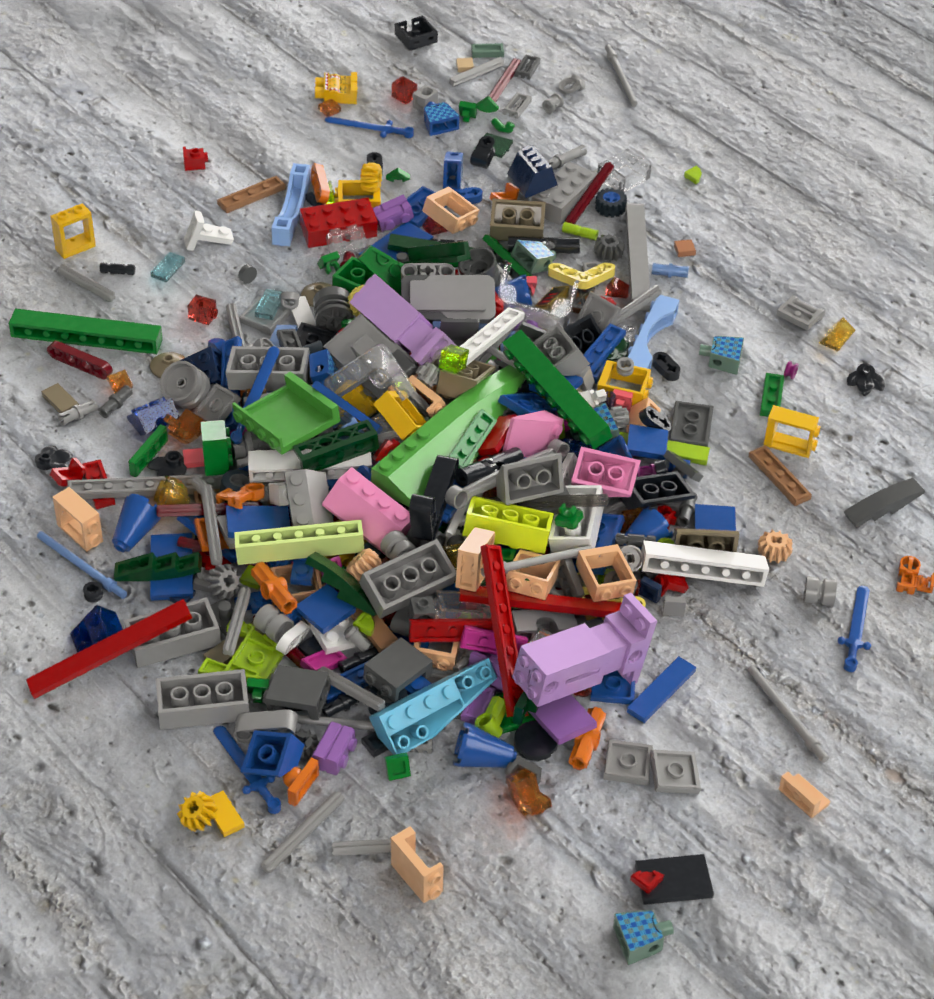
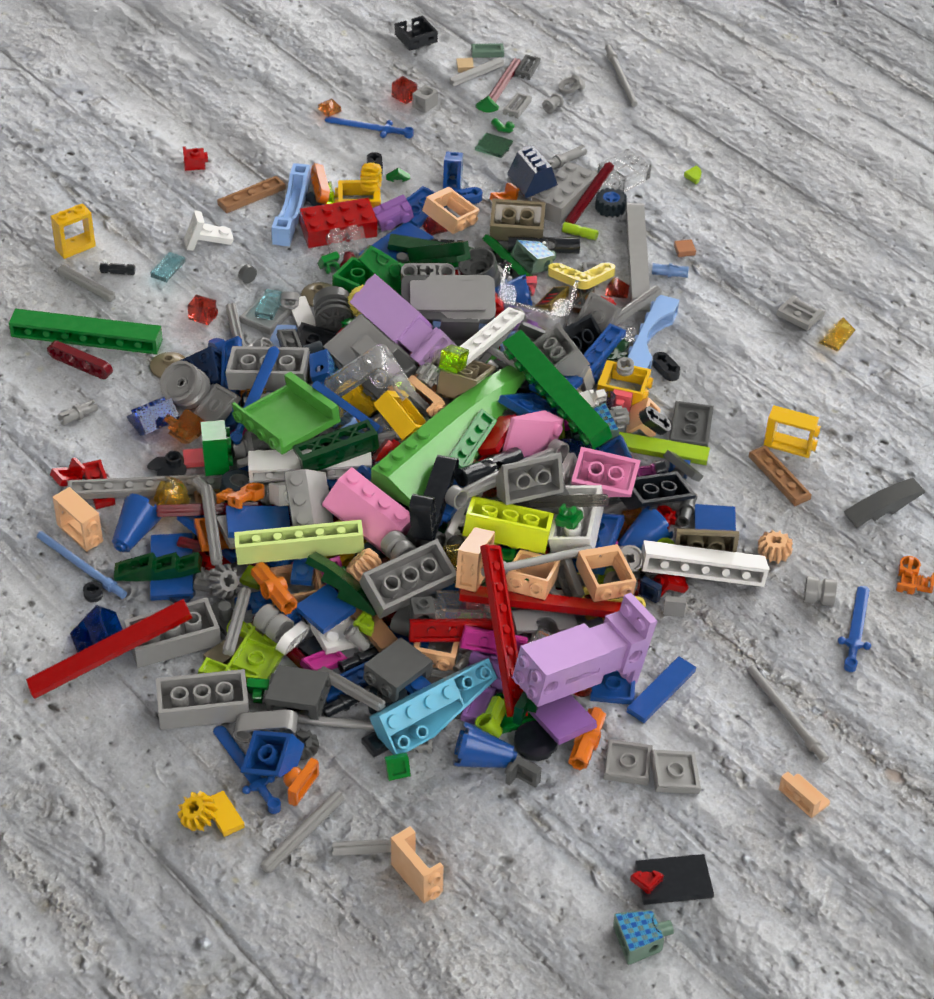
black plate [35,445,73,470] -> none
dark tan tile [41,383,79,413] -> none
dark grey pin [98,385,133,418] -> none
clear orange tile [107,369,133,394] -> none
green tile [128,424,168,477] -> none
medium lavender brick [312,721,357,775] -> none
yellow hips [315,72,357,104] -> none
blue torso [424,101,460,136] -> none
green tile [459,101,477,123] -> none
black piece [470,136,495,169] -> none
clear orange brick [506,768,552,816] -> none
dark grey gear [594,233,625,262] -> none
dark grey axle [615,533,656,547] -> none
blue tile [627,424,669,460] -> none
sand green torso [699,336,744,375] -> none
green tile [760,373,785,417] -> none
magenta bush [784,361,799,380] -> none
black plate [847,363,885,396] -> none

